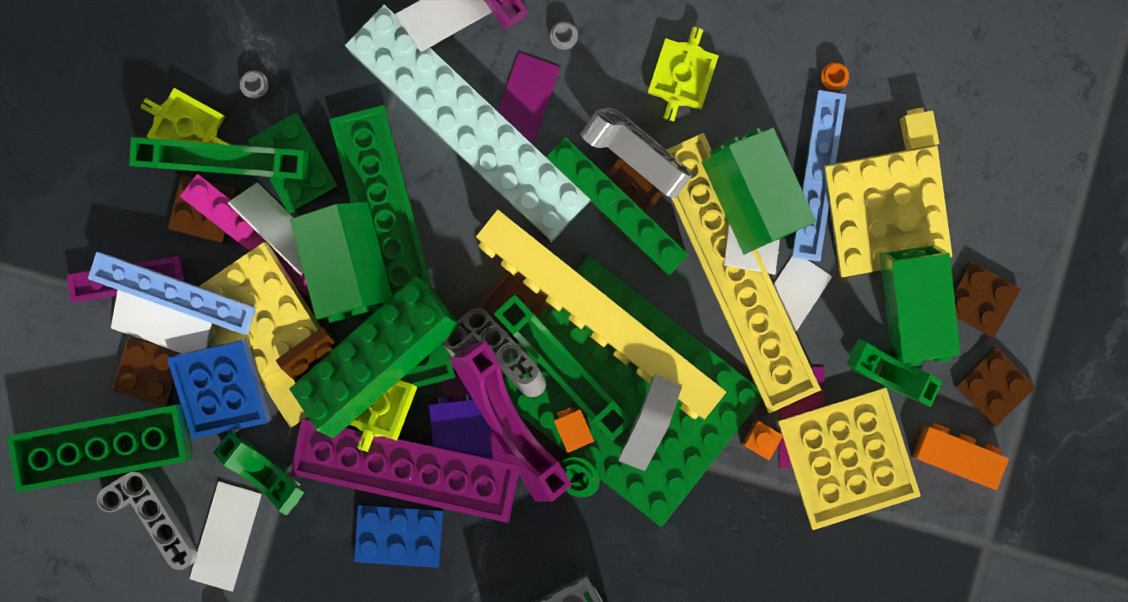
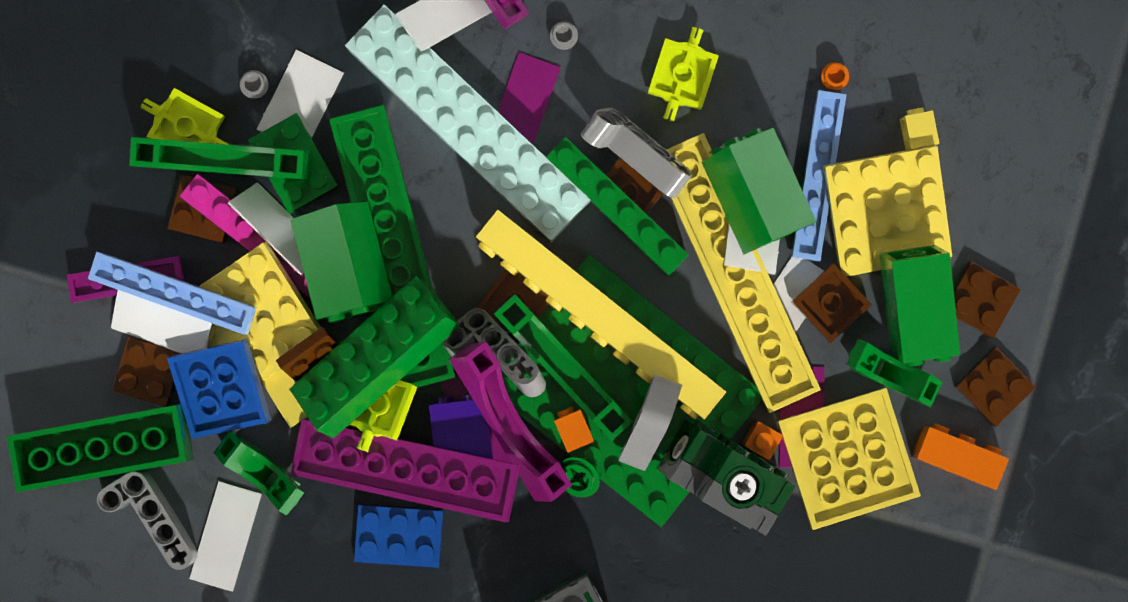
none -> white window [257,50,344,138]
none -> piece [657,419,796,536]
none -> reddish brown plate [791,263,872,343]

